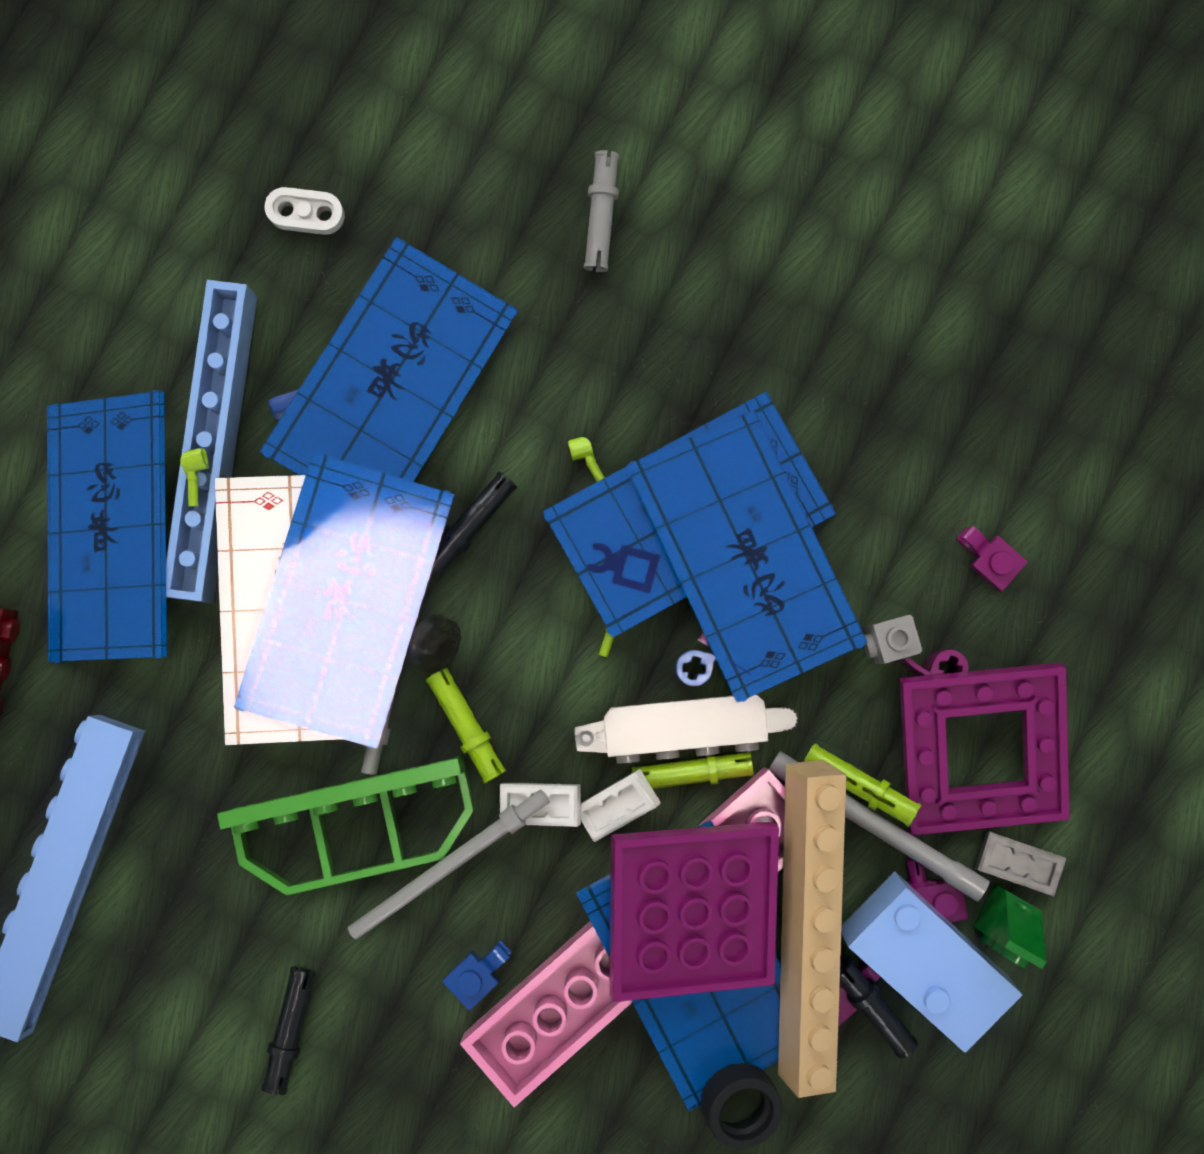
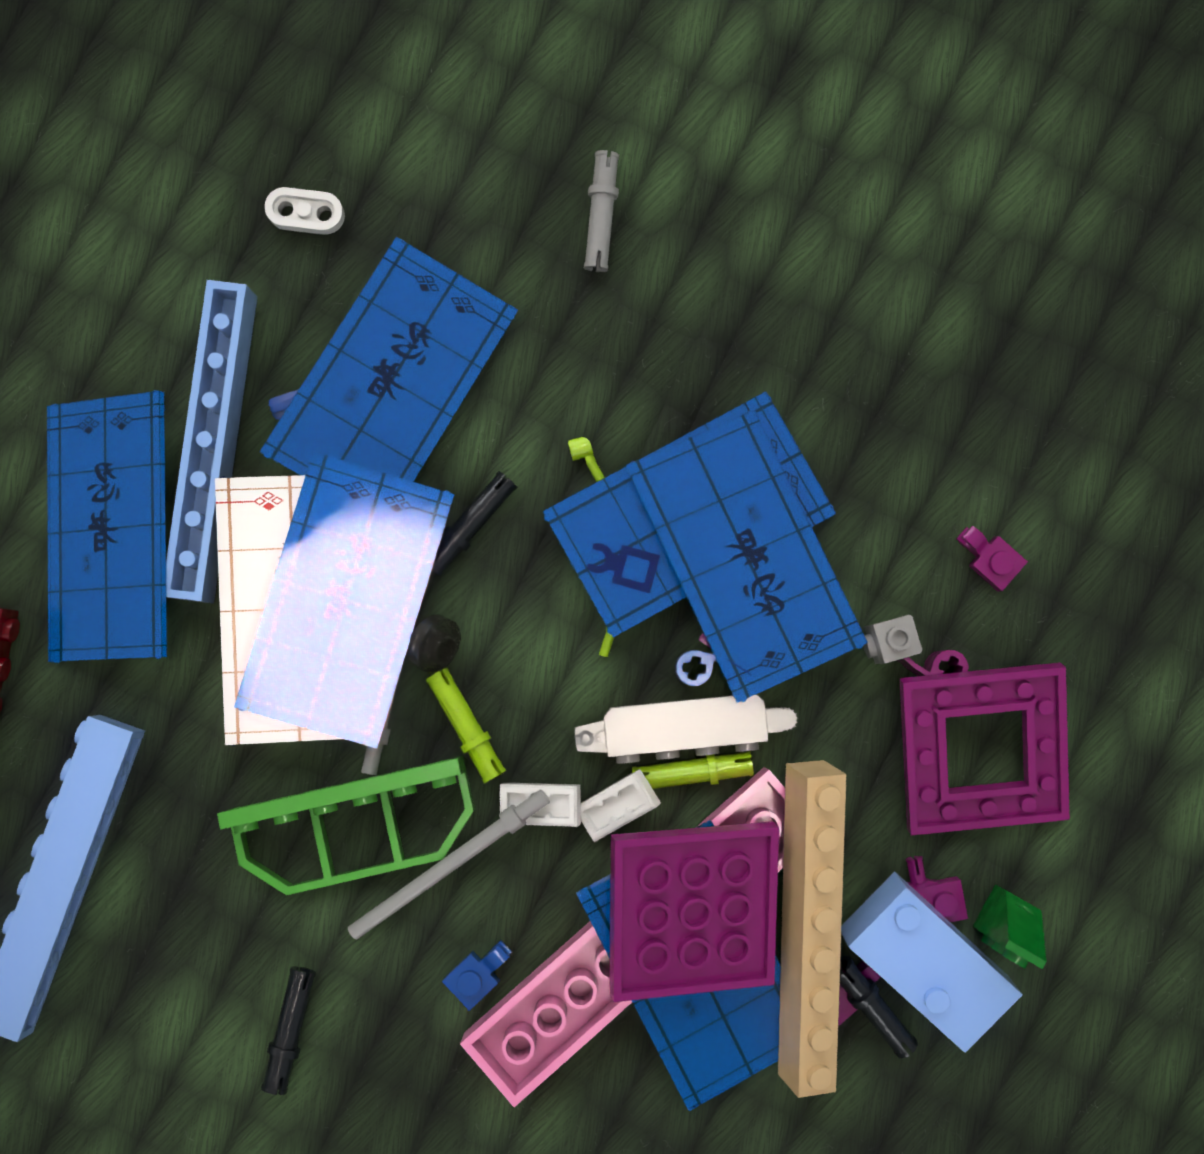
lime hand [180,448,209,506] -> none
black tyre [701,1063,782,1149] -> none
light grey piece [769,751,990,902] -> none
lime pin [804,743,922,827] -> none
flat silver plate [974,831,1066,896] -> none

